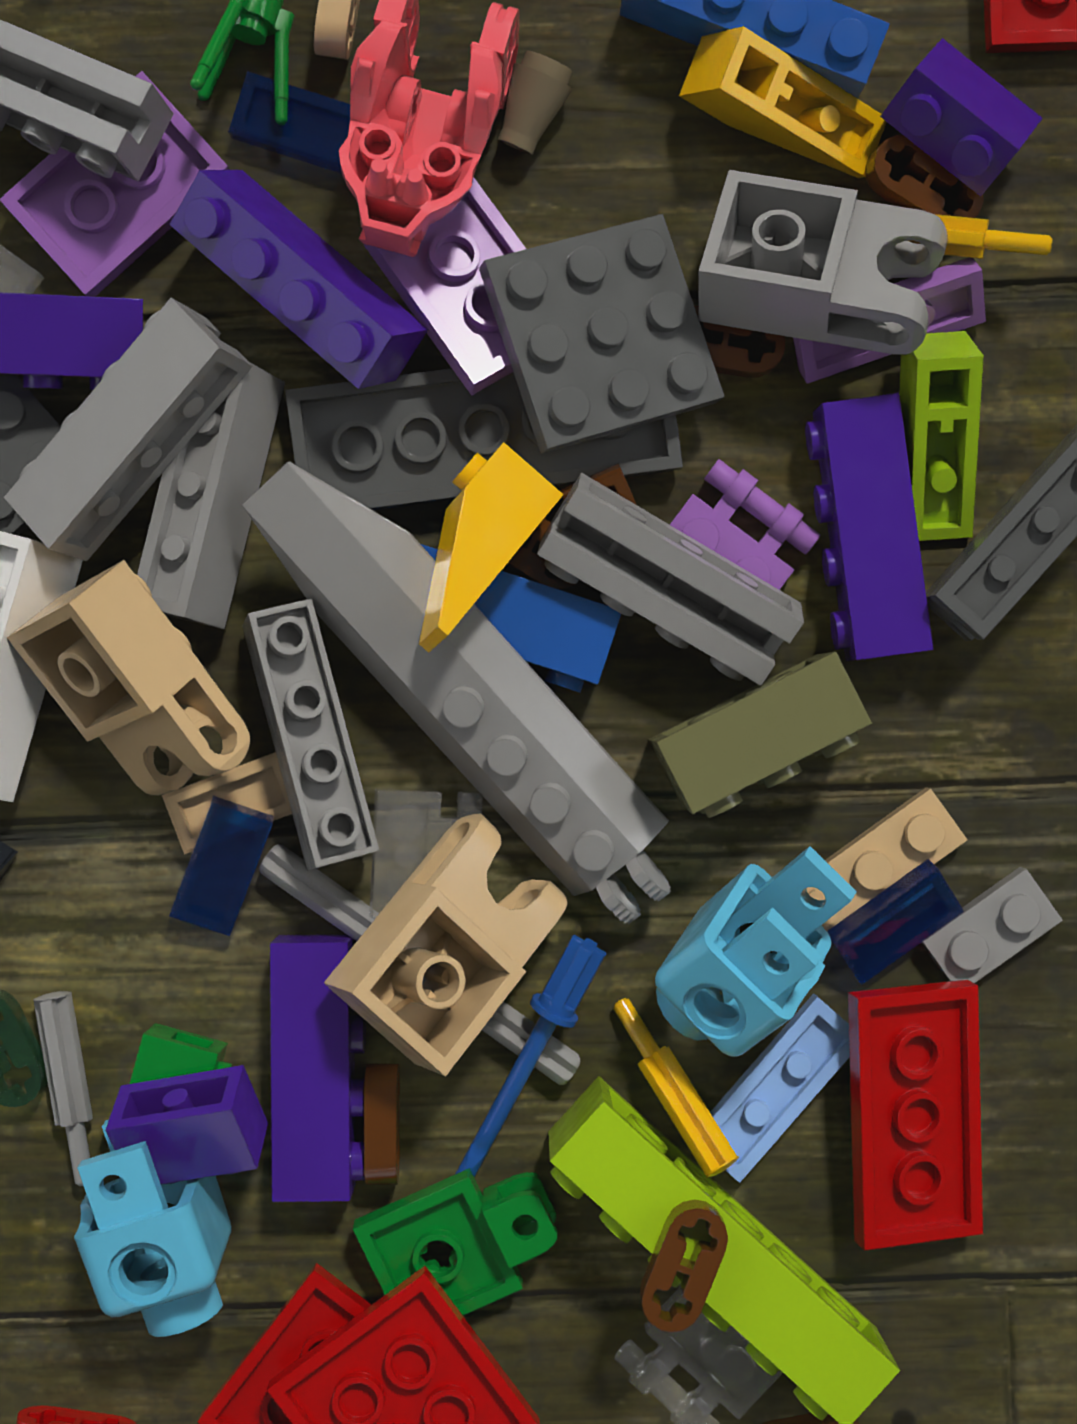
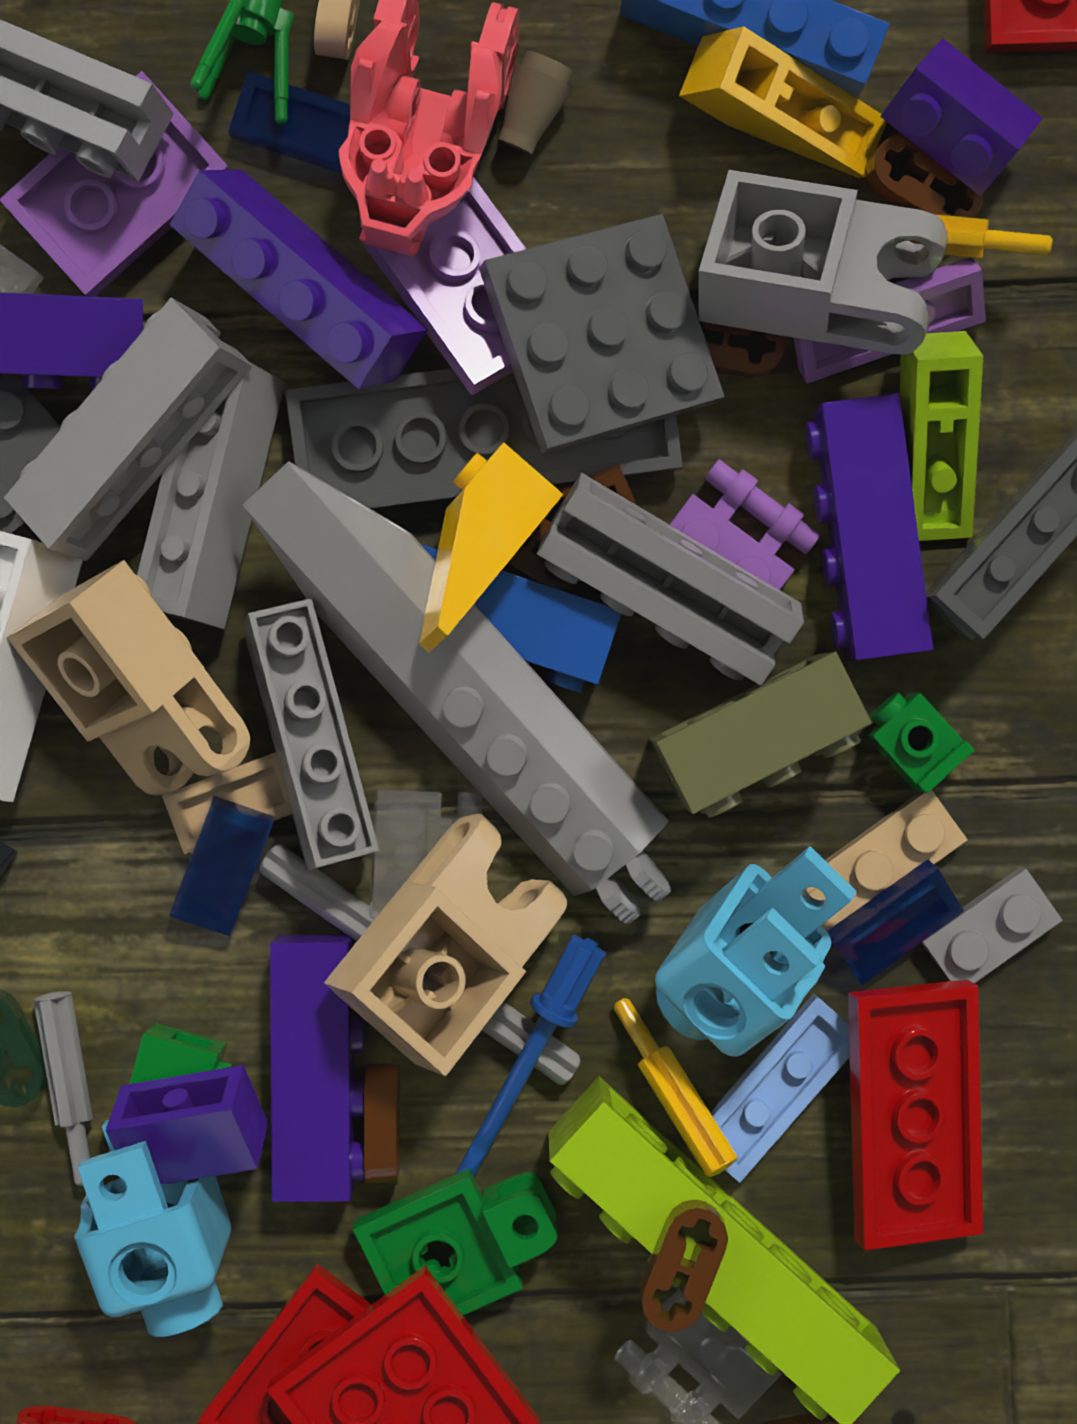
none -> green brick [864,692,975,794]

